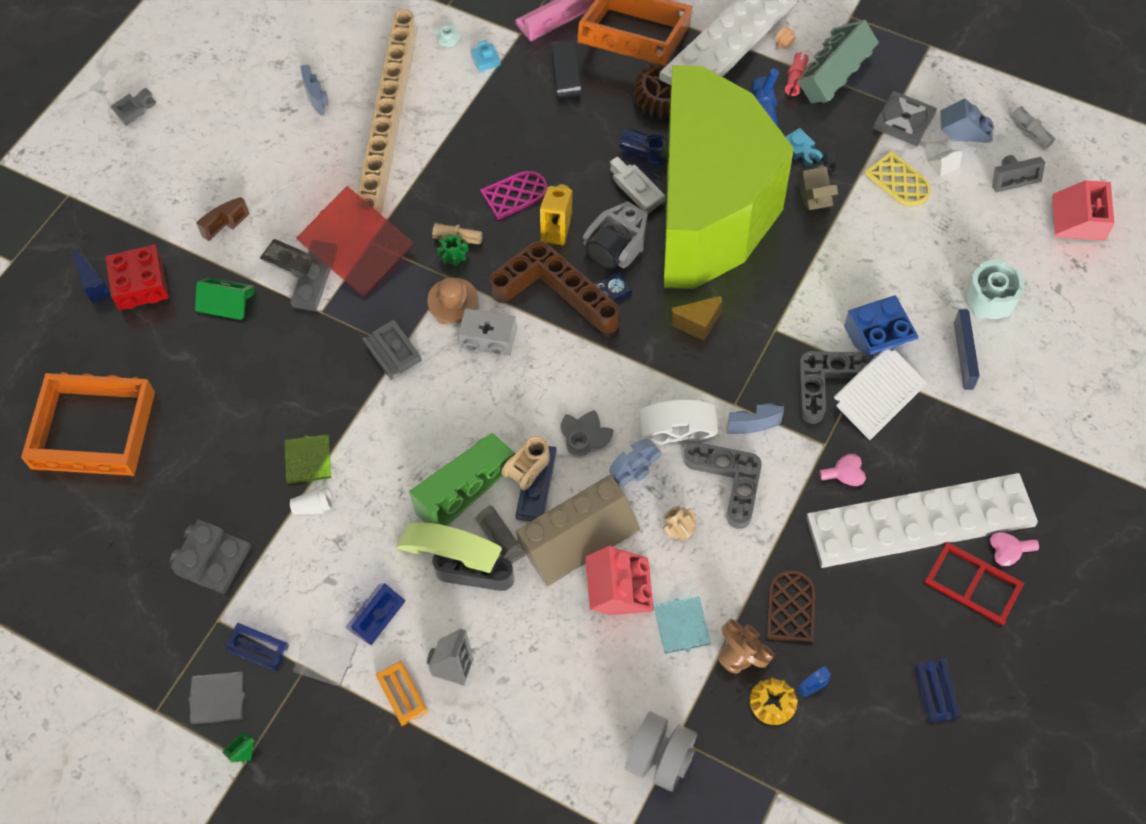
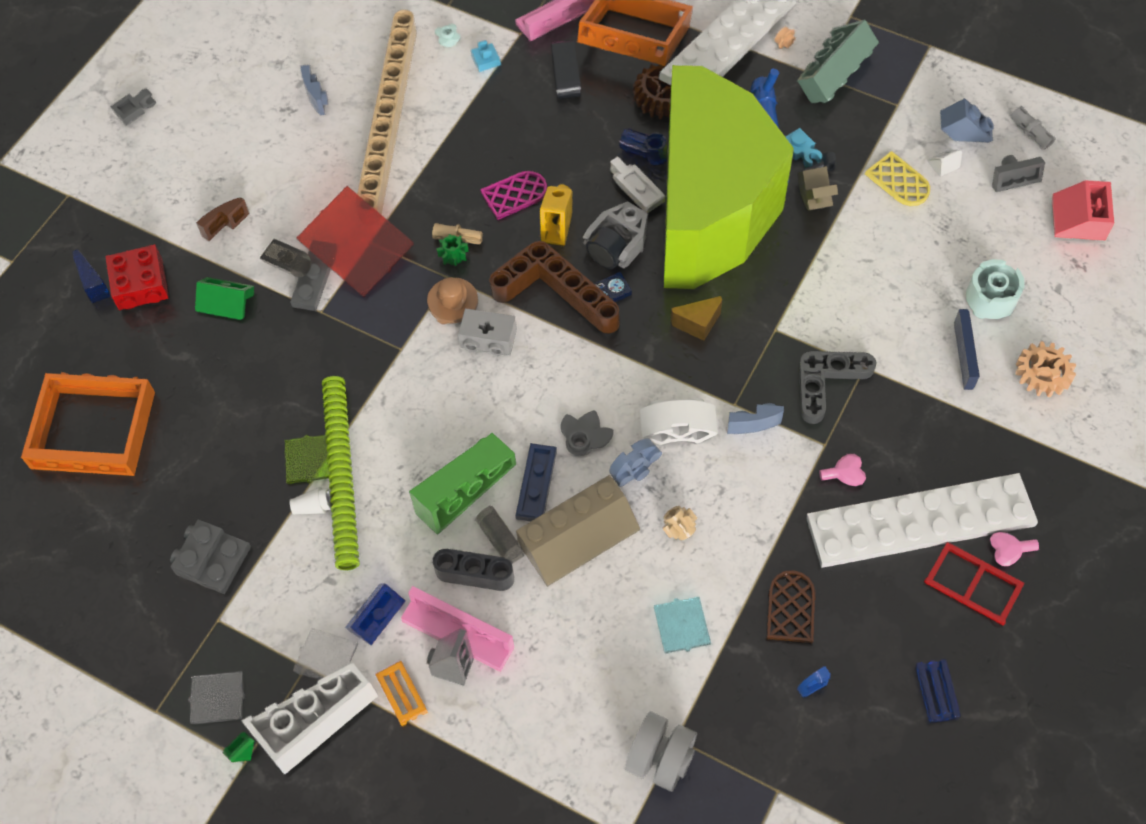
clear blue tile [223,622,289,671] -> none
dark grey plate [362,320,422,380] -> none
yellowish green slope [396,522,502,573] -> none
tan piece [502,436,550,490] -> none
coral slope [585,546,654,615] -> none
dark grey beam [684,442,762,529] -> none
medium nougat plate [718,618,775,674] -> none
yellow gear [750,677,798,725] -> none
coral pin [785,52,809,96] -> none
white window [834,349,927,441] -> none
blue slope [844,295,919,355] -> none
dark grey piece [873,91,937,146] -> none
none -> white wedge [241,663,378,774]
none -> lime piece [322,376,360,571]
none -> bright pink fence [401,586,514,672]
none -> light nougat gear [1015,341,1076,397]

